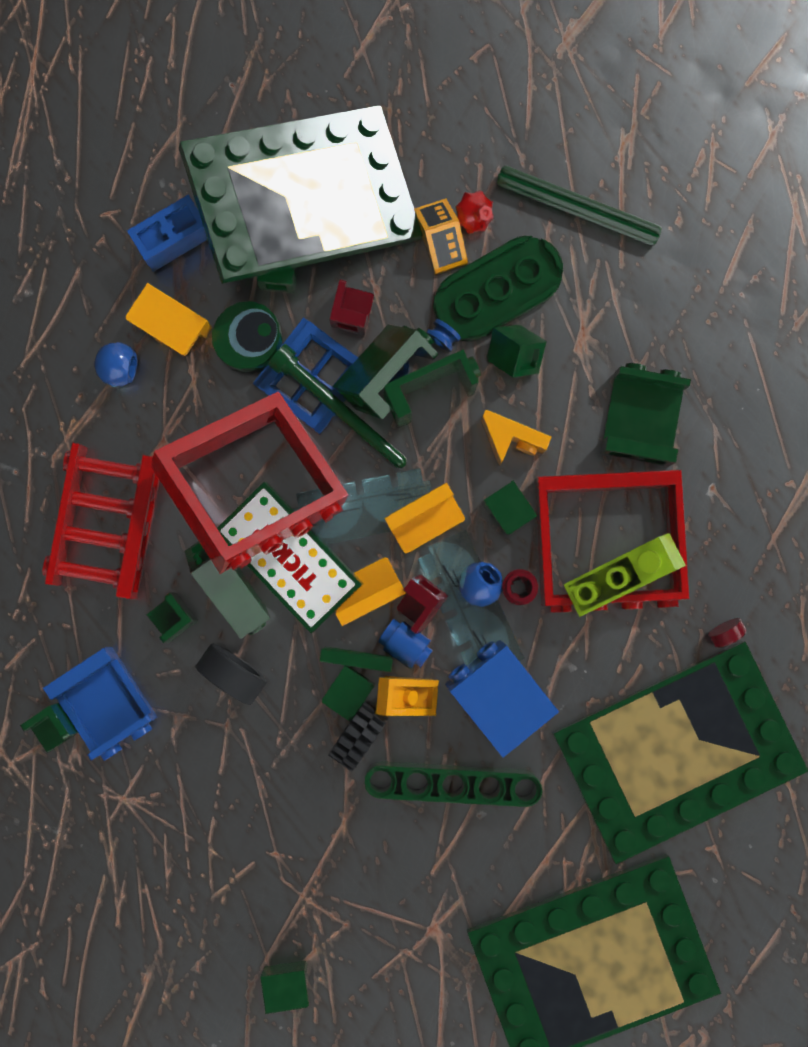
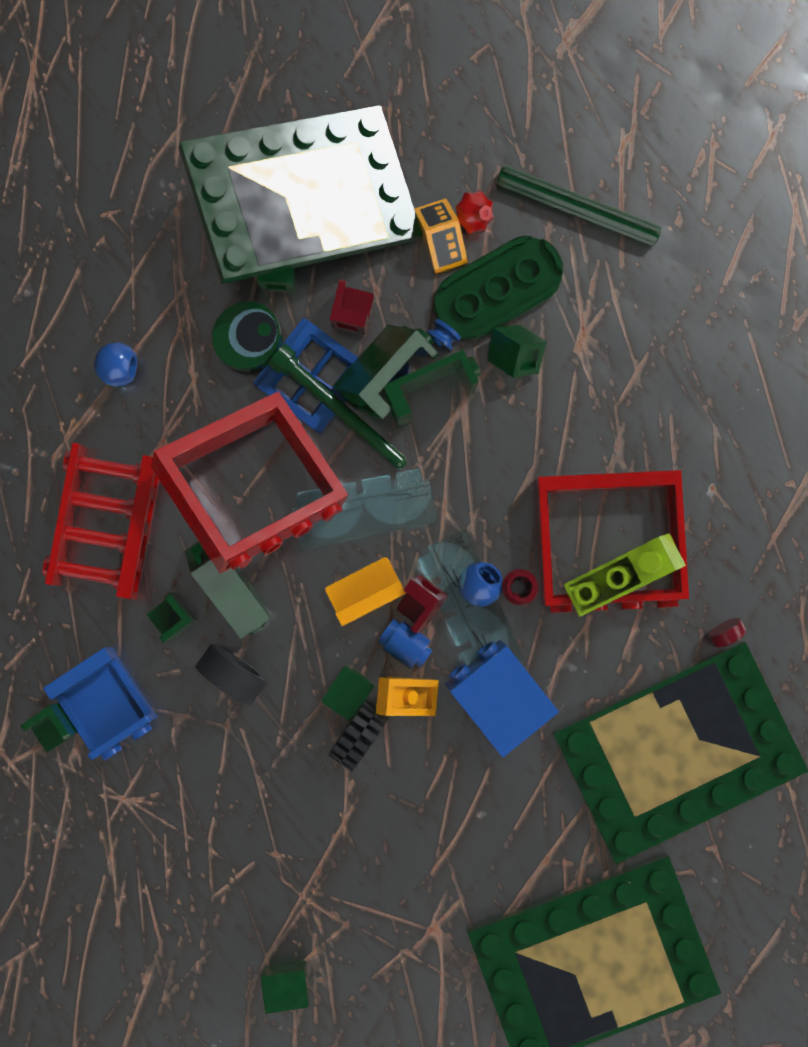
light orange panel [126,283,212,356] -> none
blue hinge [127,194,207,272] -> none
tile [217,482,363,634] -> none
dark green tile [319,646,393,672] -> none
dark green beam [364,761,543,807] -> none
light orange panel [384,483,465,554] -> none
light orange slope [481,410,552,466] -> none
dark green panel [482,480,537,535] -> none
dark green panel [600,363,691,467] -> none

